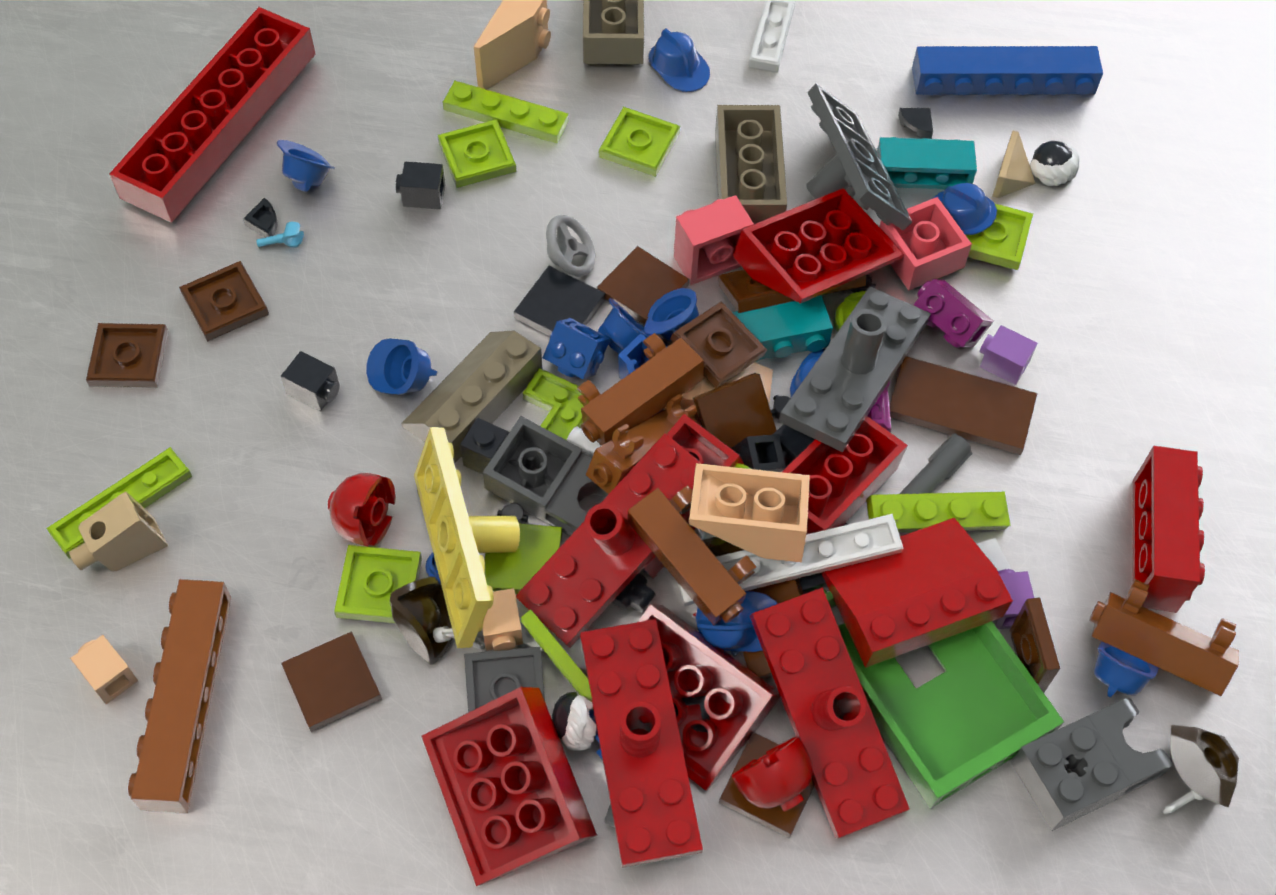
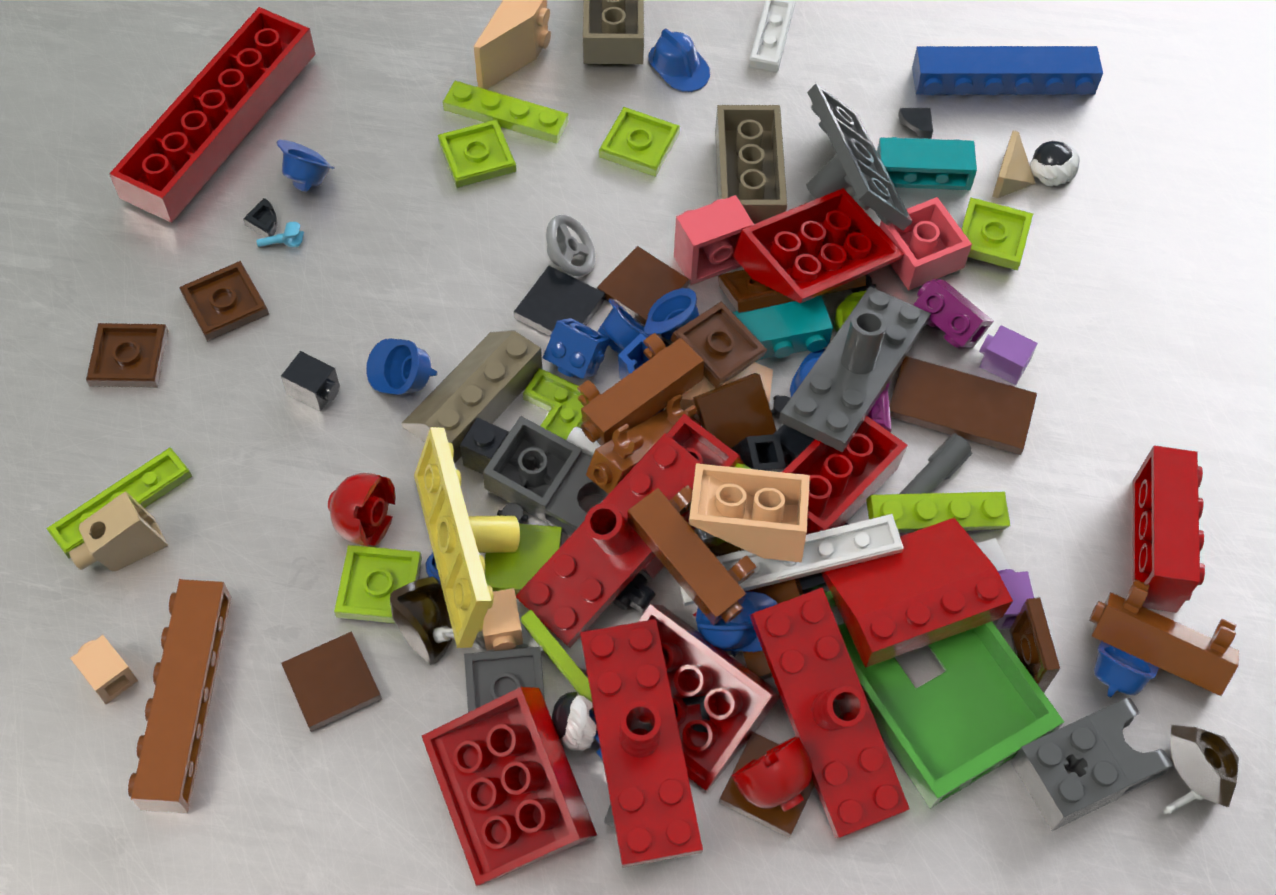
black brick [396,161,446,209] -> none
blue piece [932,183,997,235] -> none

